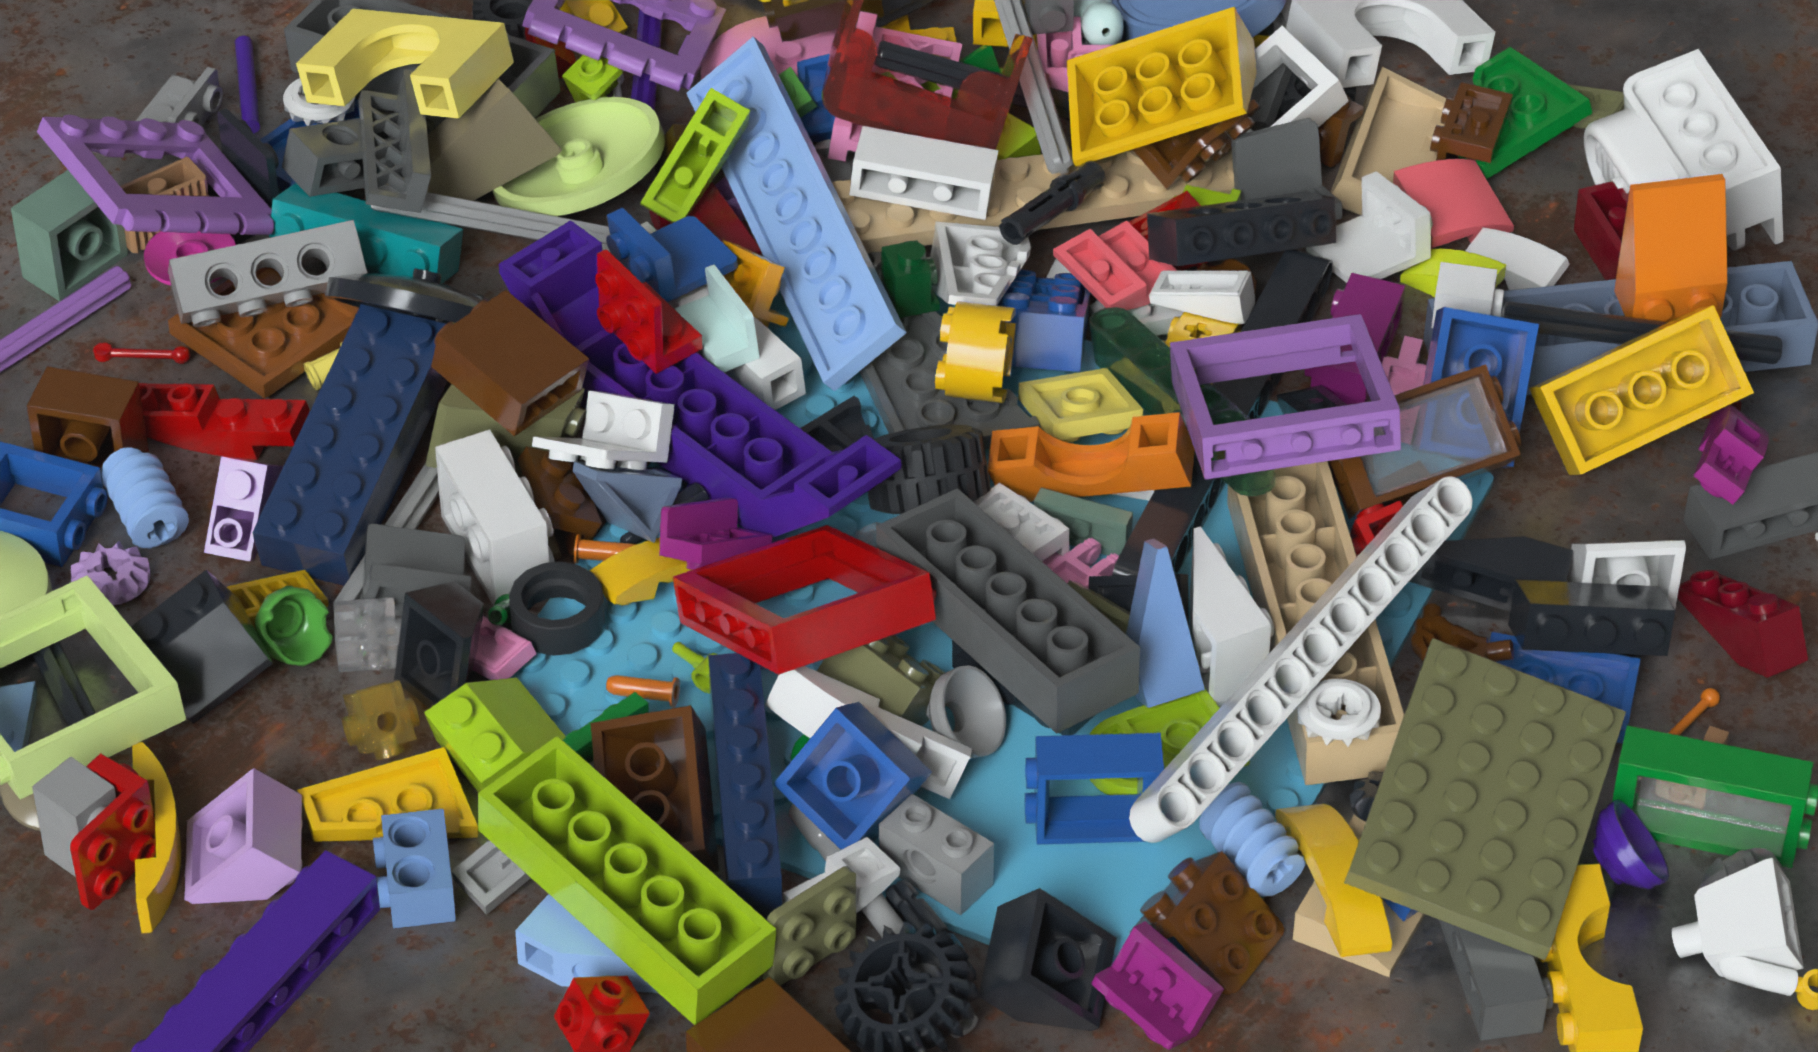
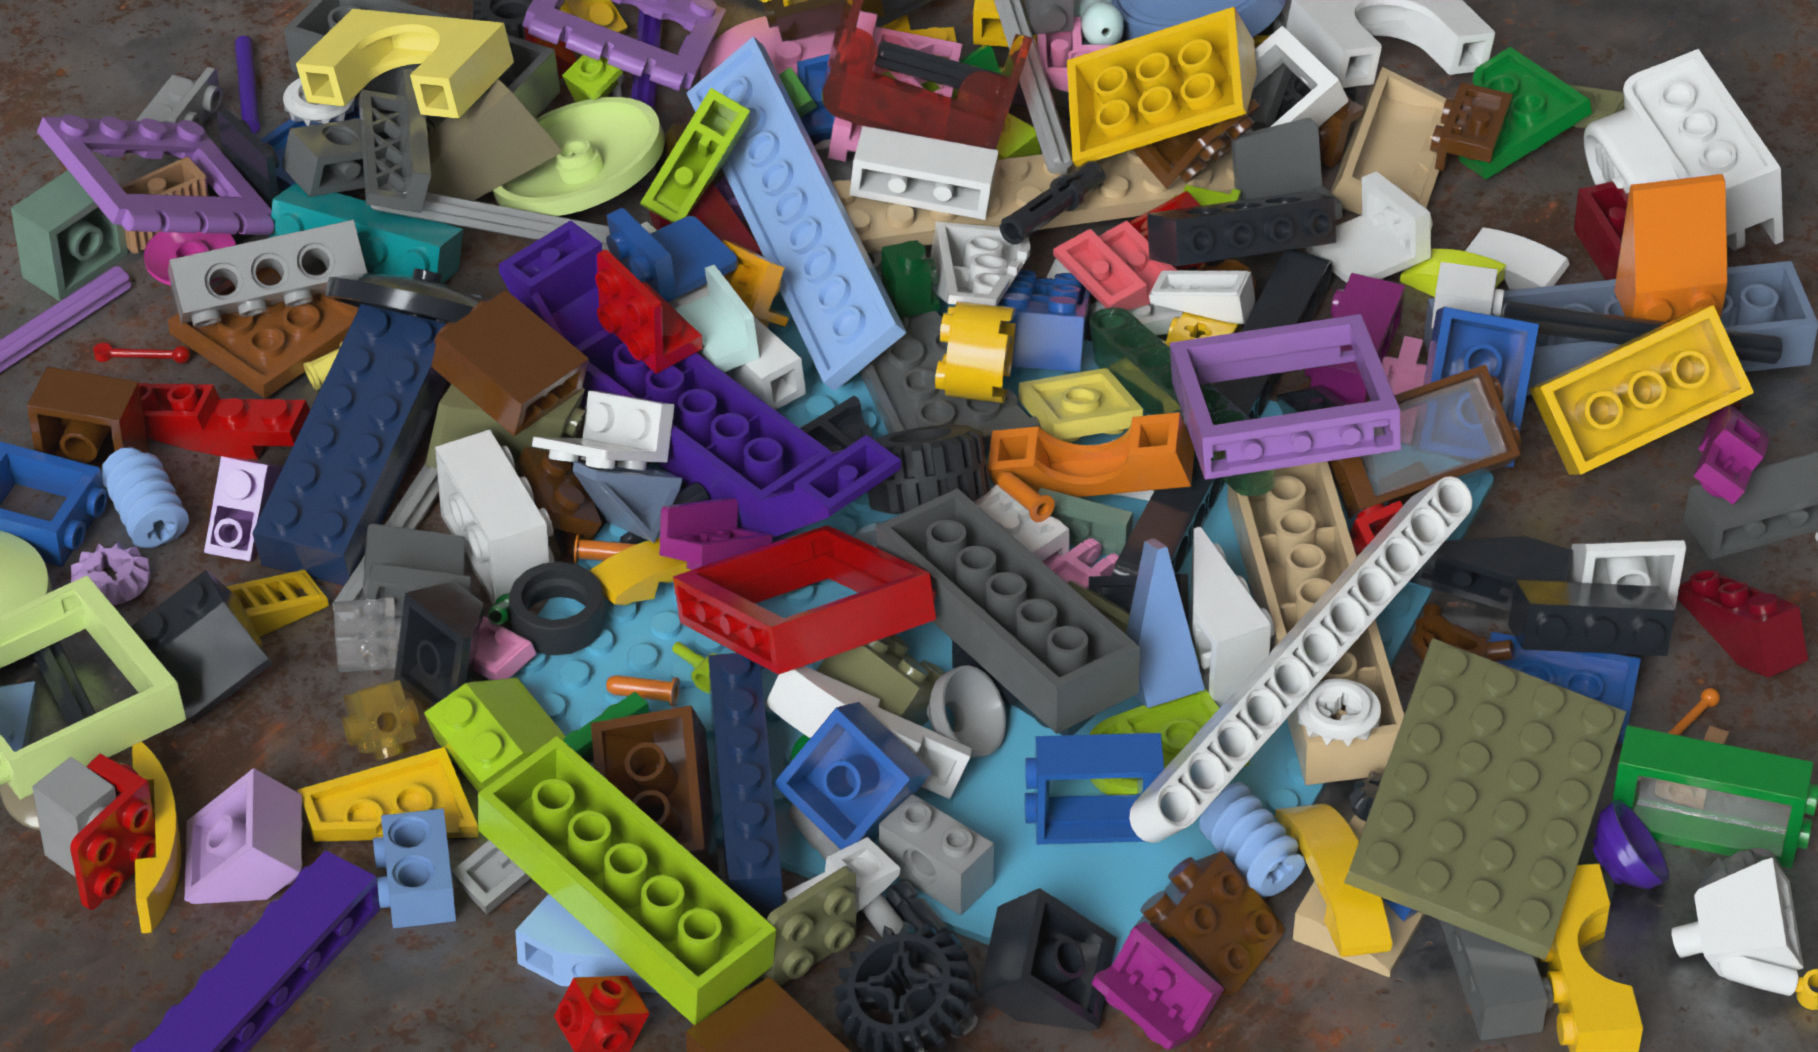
bright green hair [255,586,333,667] -> none
coral slope [1393,159,1514,249] -> none
none -> orange piece [997,471,1055,522]

